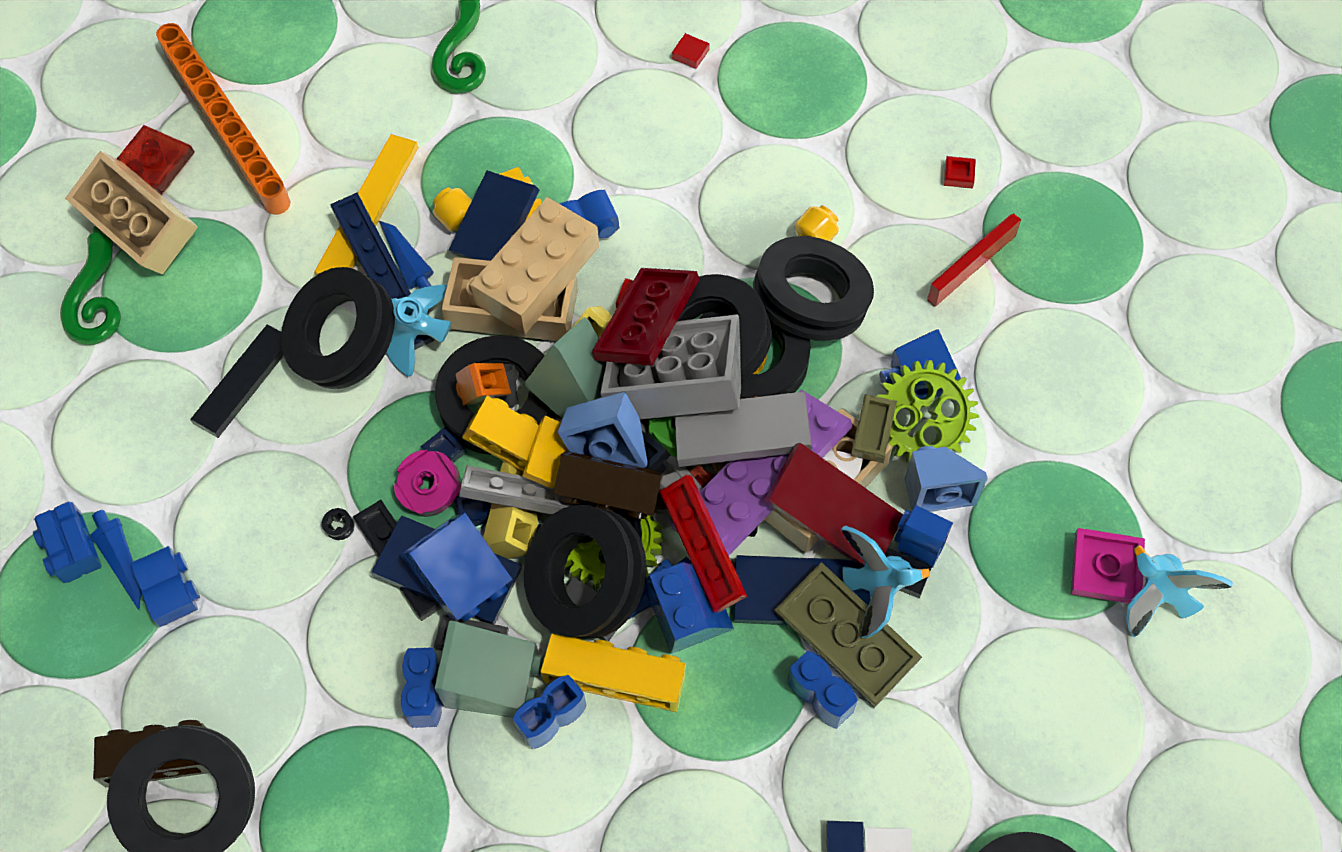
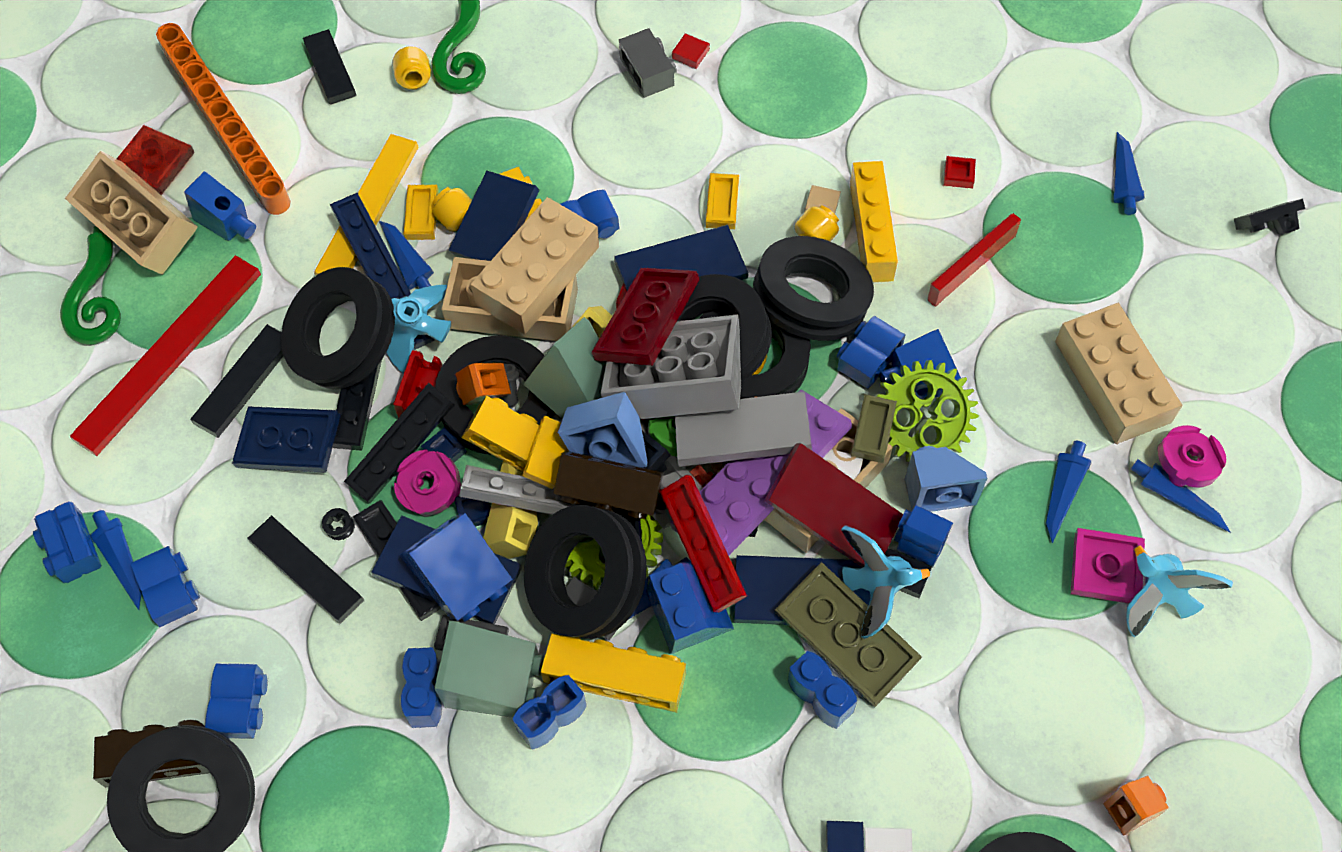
none -> red tile [70,255,261,456]
none -> blue torso [184,171,256,241]
none -> blue brick [205,663,268,739]
none -> dark blue tile [232,406,341,473]
none -> black tile [247,515,364,624]
none -> black tile [303,29,357,105]
none -> black tile [332,360,382,451]
none -> black tile [344,383,455,503]
none -> yellow head [392,46,431,89]
none -> red hinge [393,350,443,418]
none -> yellow tile [404,185,438,240]
none -> dark blue tile [614,225,749,291]
none -> dark grey brick [619,28,677,98]
none -> yellow tile [706,173,739,229]
none -> tan tile [805,185,841,214]
none -> blue brick [837,316,905,389]
none -> yellow brick [850,161,898,282]
none -> blue bar [1046,440,1091,543]
none -> tan brick [1055,302,1183,444]
none -> orange slope [1103,776,1169,836]
none -> blue bar [1113,132,1145,215]
none -> blue bar [1130,459,1231,533]
none -> dark pink plate [1157,425,1226,488]
none -> black hinge [1234,198,1306,235]

